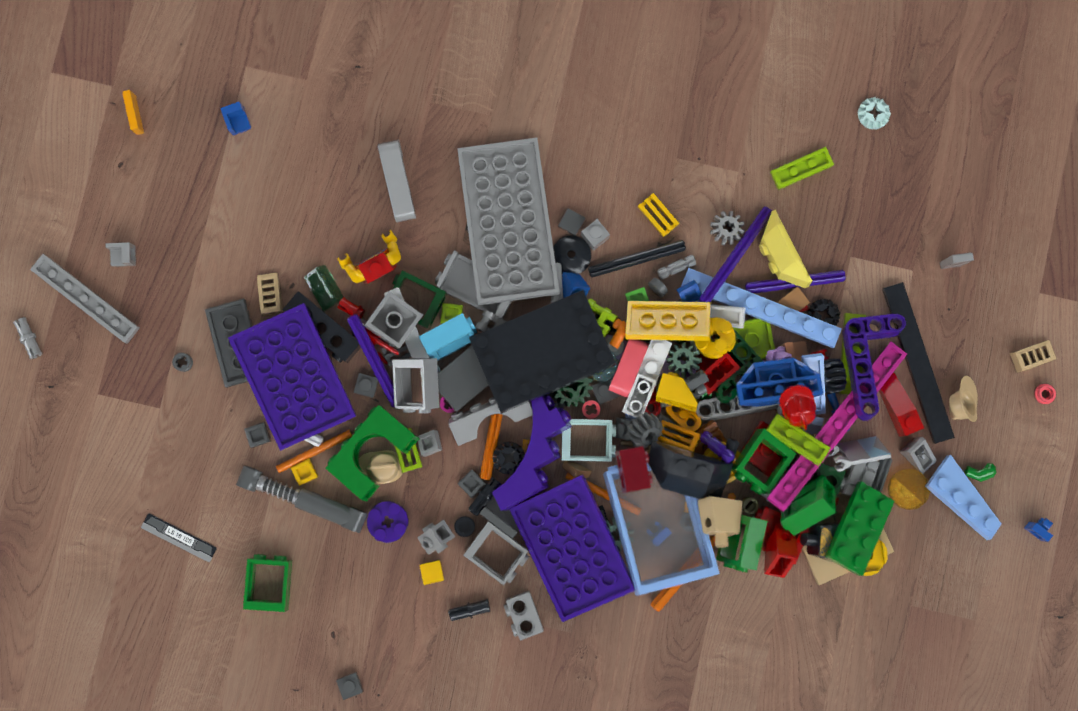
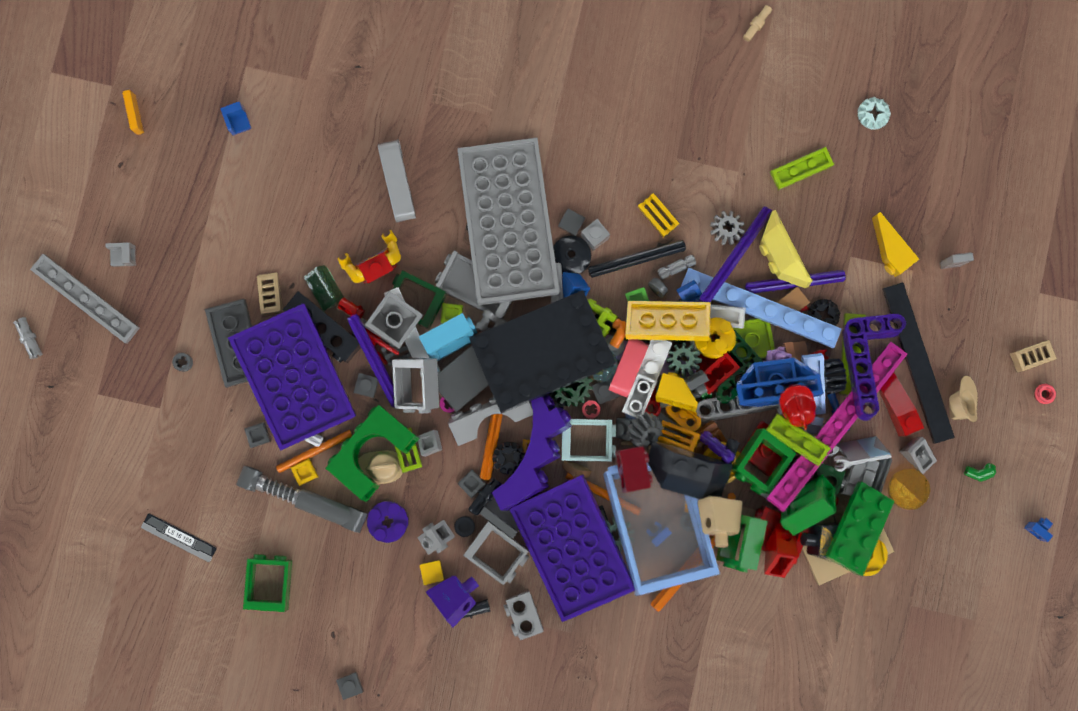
olive hinge [742,497,759,514] -> none
light blue wing [925,454,1001,540] -> none
none -> dark purple torso [426,576,479,628]
none -> tan bar [743,5,772,41]
none -> yellow slope [872,212,919,277]

